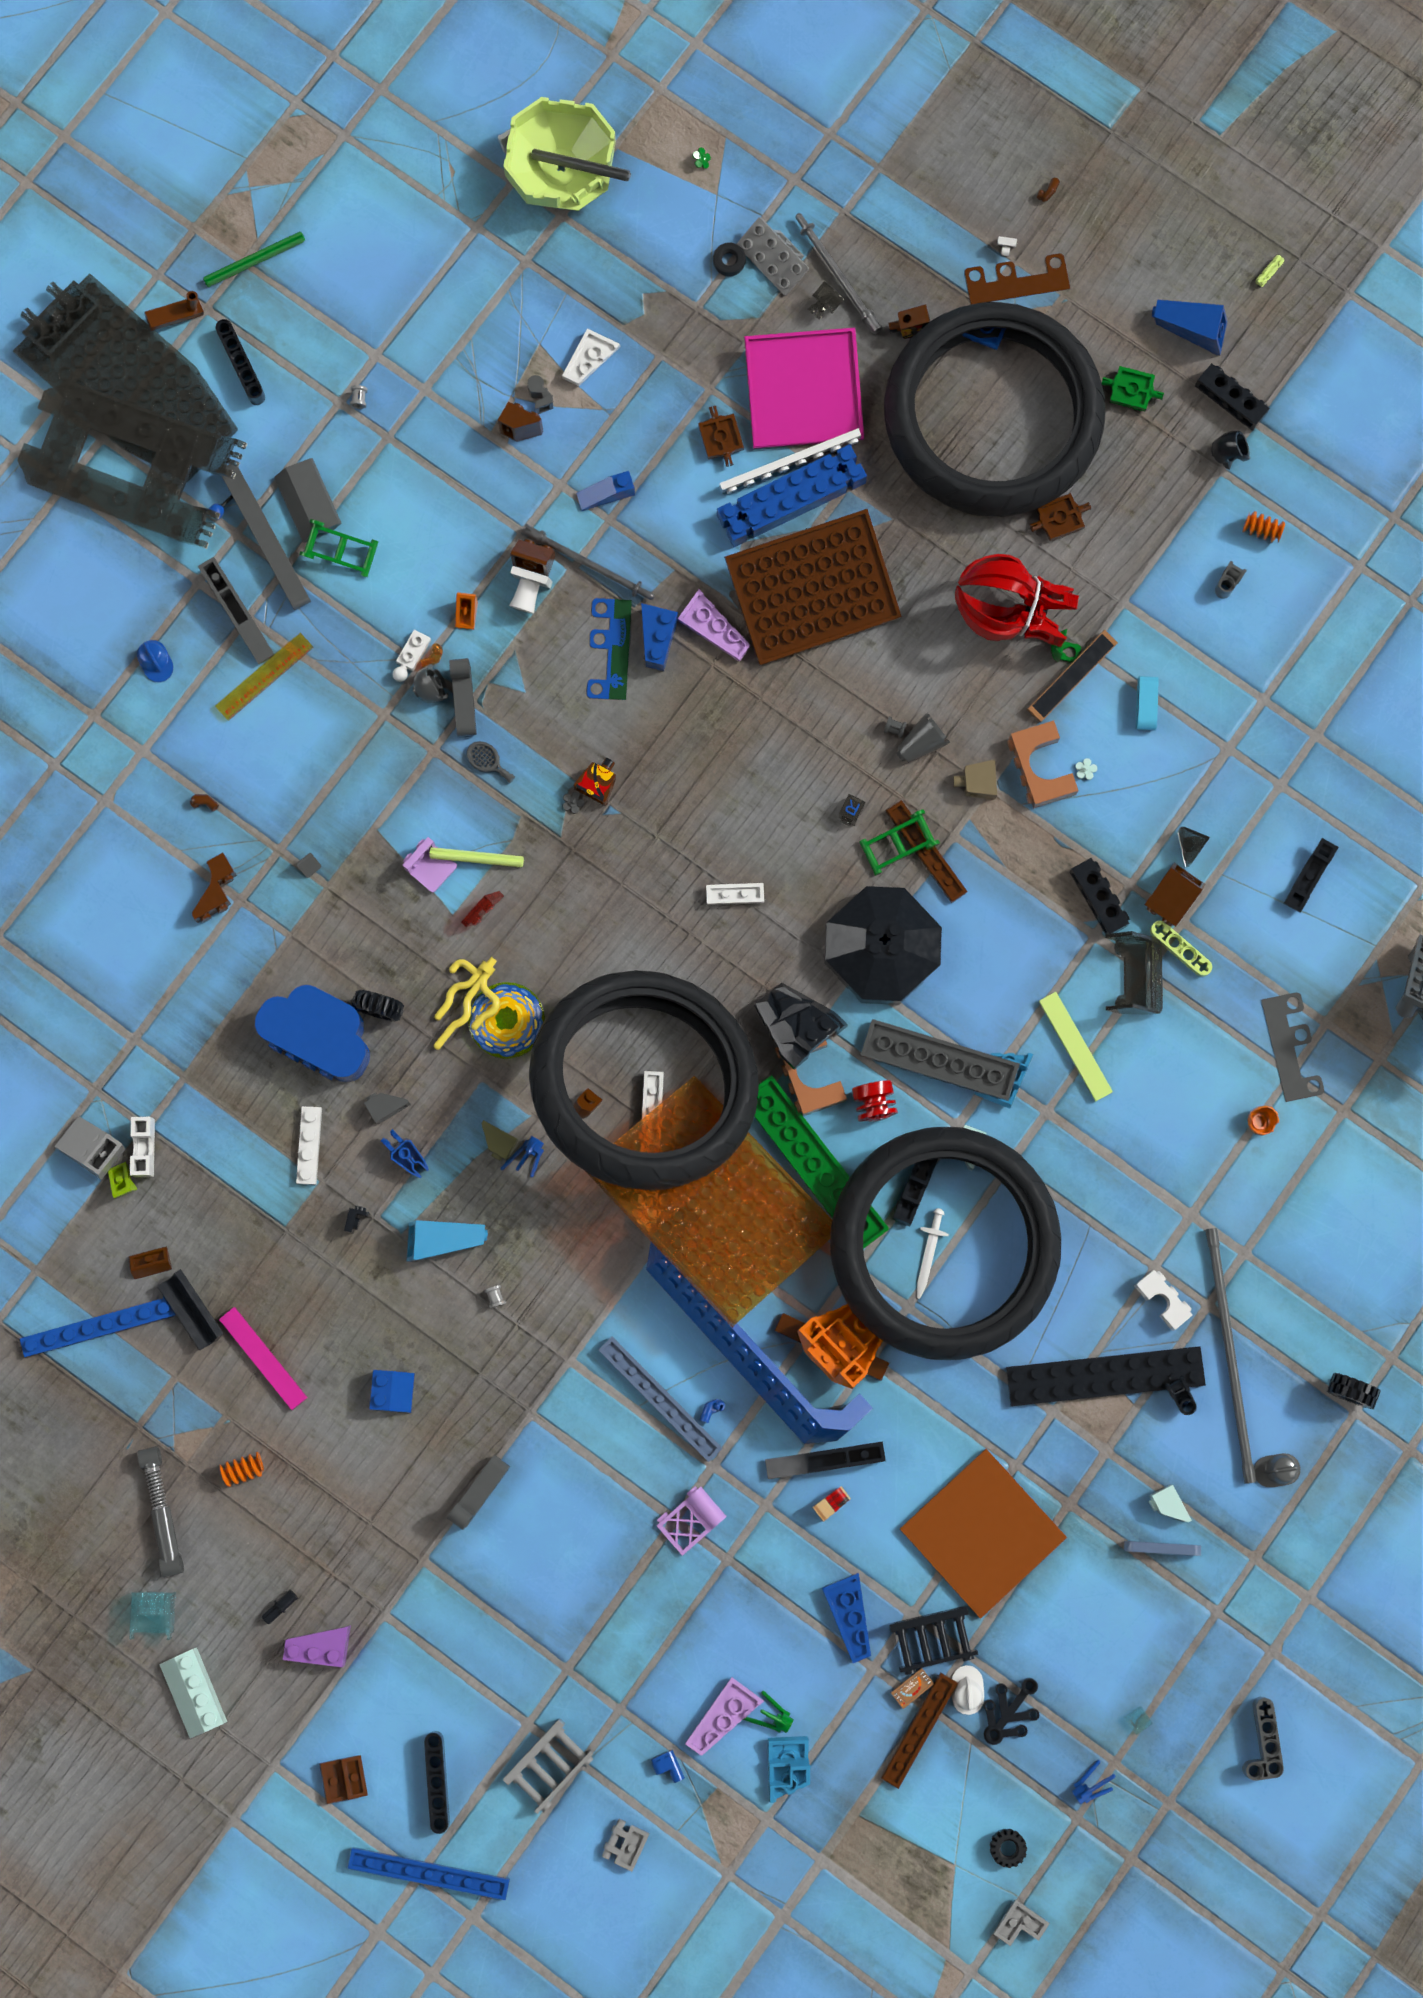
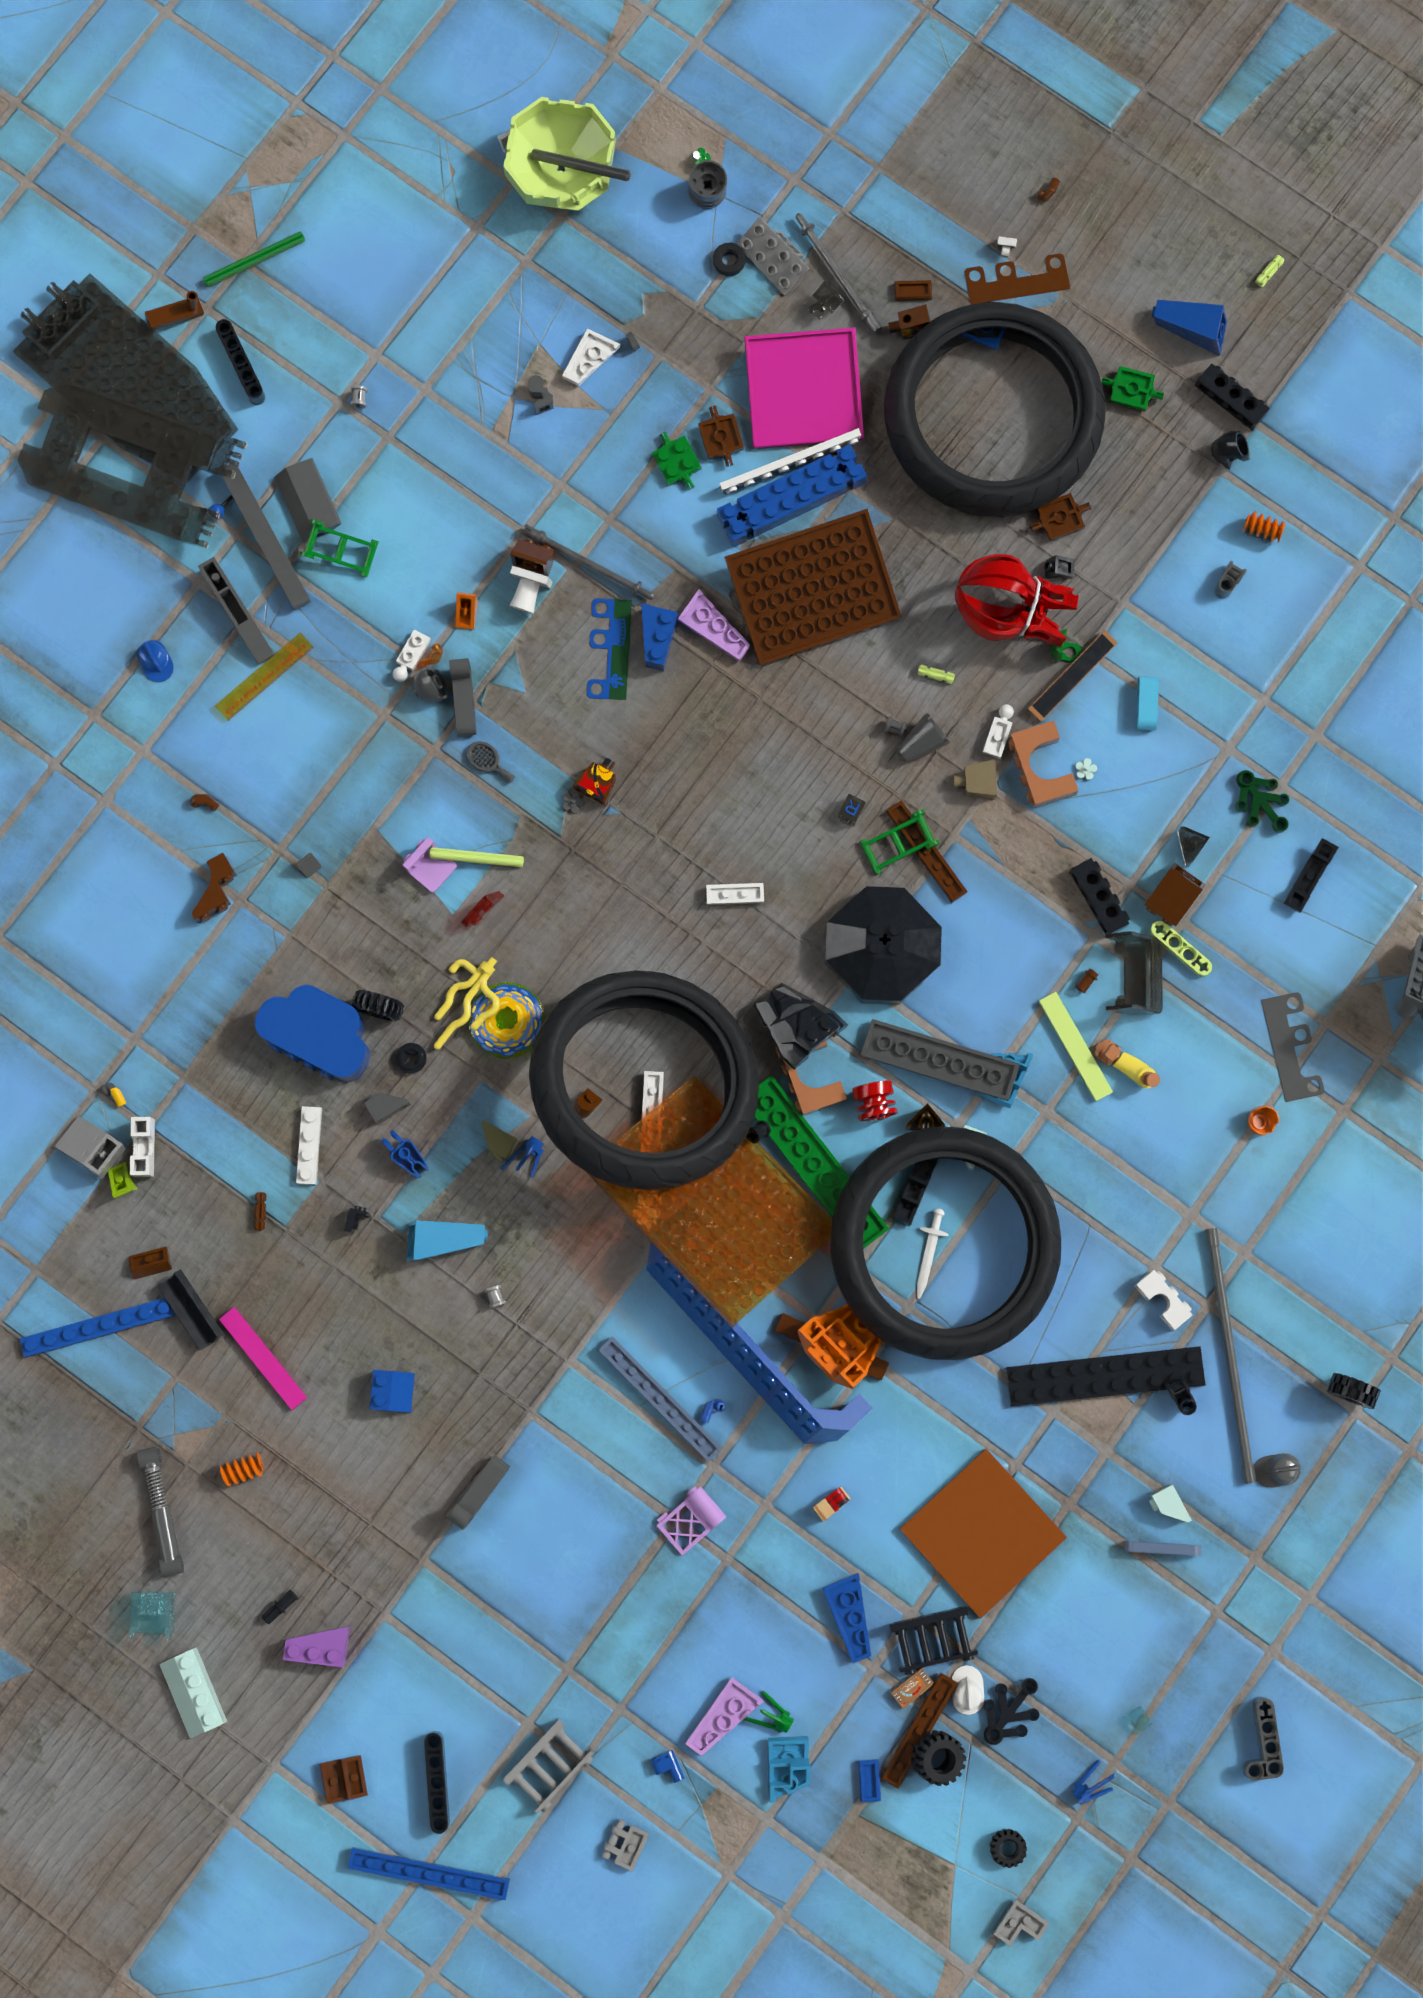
reddish brown slope [498,401,543,442] -> none
blue slope [576,471,635,511] -> none
black slope [765,1441,886,1479] -> none
none -> yellow arm [101,1083,127,1107]
none -> reddish brown axle [254,1192,266,1231]
none -> black gear [396,1043,427,1074]
none -> dark grey tile [625,332,640,351]
none -> green plate [652,432,702,490]
none -> dark grey wheel [688,160,727,209]
none -> black bush [746,1120,771,1144]
none -> blue tile [858,1759,881,1802]
none -> reddish brown tile [894,280,932,301]
none -> dark brown slope [905,1103,945,1130]
none -> black tyre [911,1730,966,1786]
none -> yellowish green axle [918,665,955,684]
none -> white plate [983,704,1014,759]
none -> black bracket [1044,555,1075,579]
none -> reddish brown pin [1075,968,1098,994]
none -> piece [1094,1039,1160,1088]
none -> dark green plant [1235,770,1290,833]

